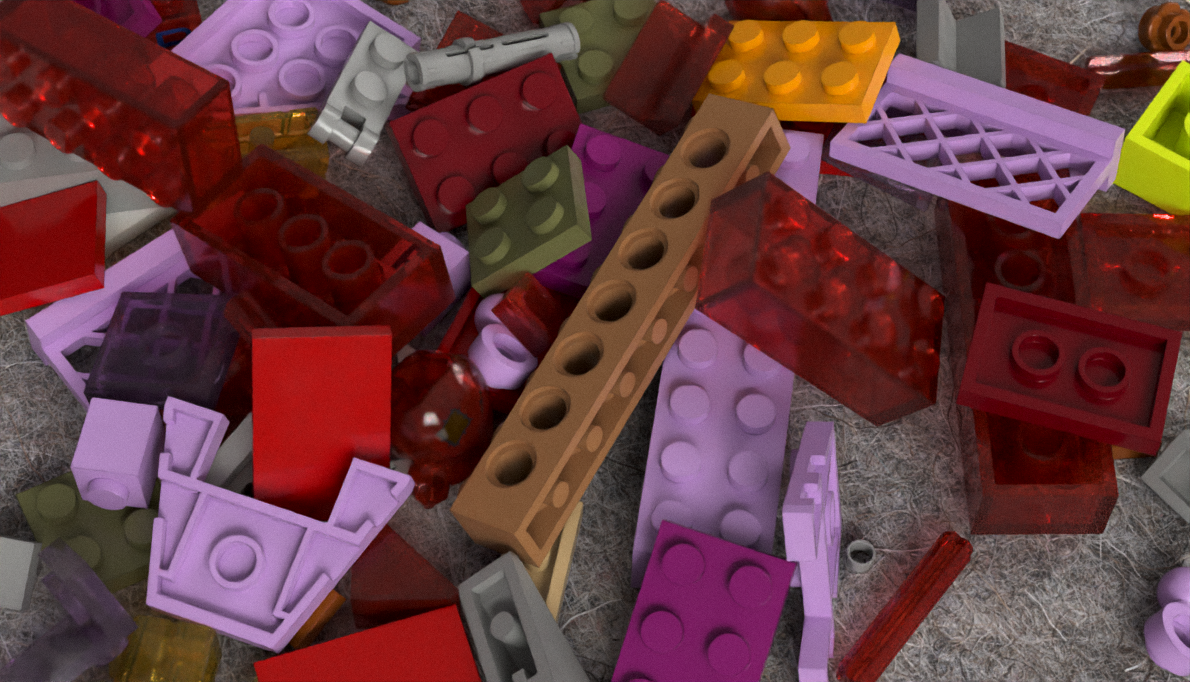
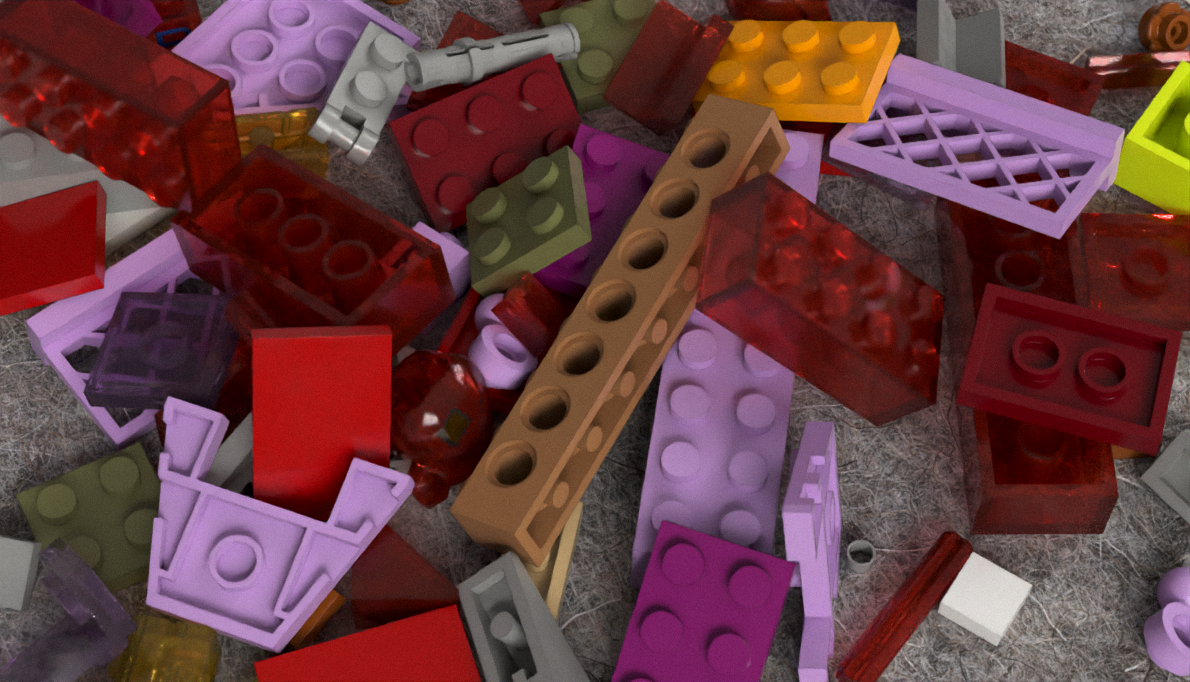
lavender brick [70,397,166,510] -> none
none -> white tile [937,552,1032,646]

